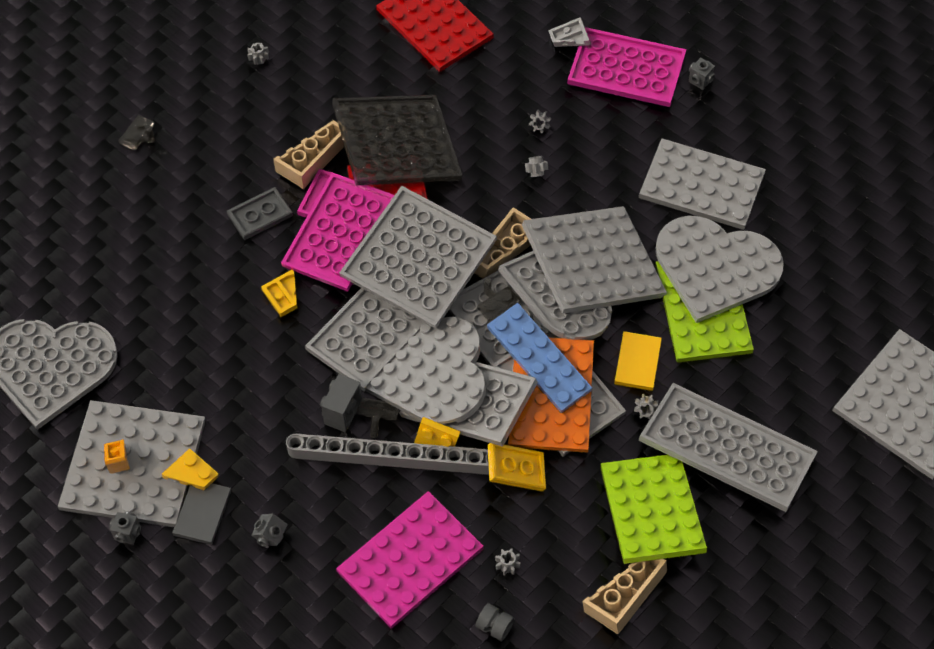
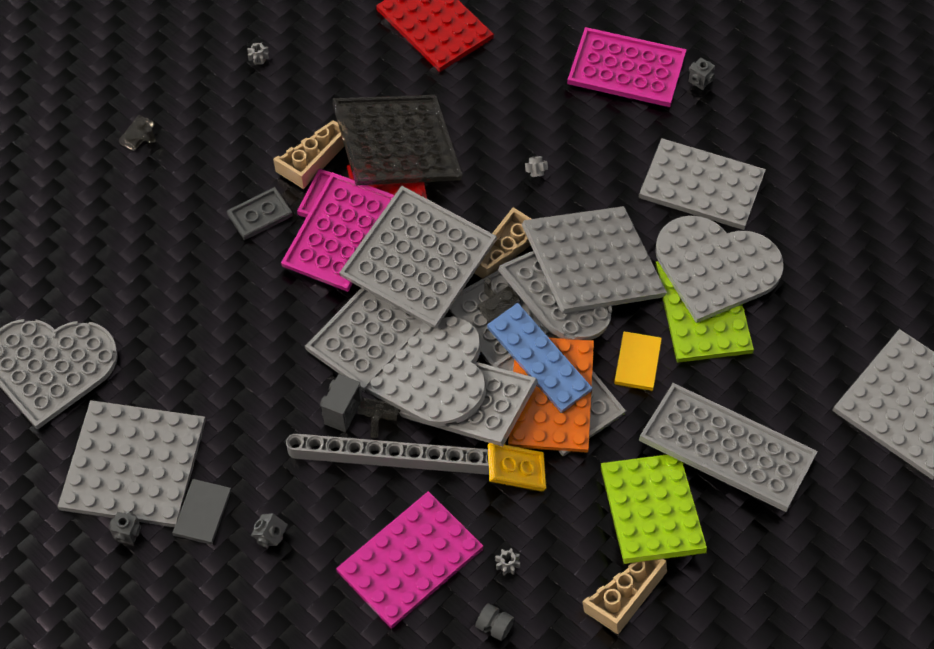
light orange slope [104,439,130,474] -> none
yellow wing [162,448,219,490] -> none
yellow wing [261,269,297,317] -> none
yellow wing [414,417,461,447] -> none
light grey gear [529,110,551,133] -> none
light grey wing [548,17,591,47] -> none
light grey gear [634,394,659,419] -> none

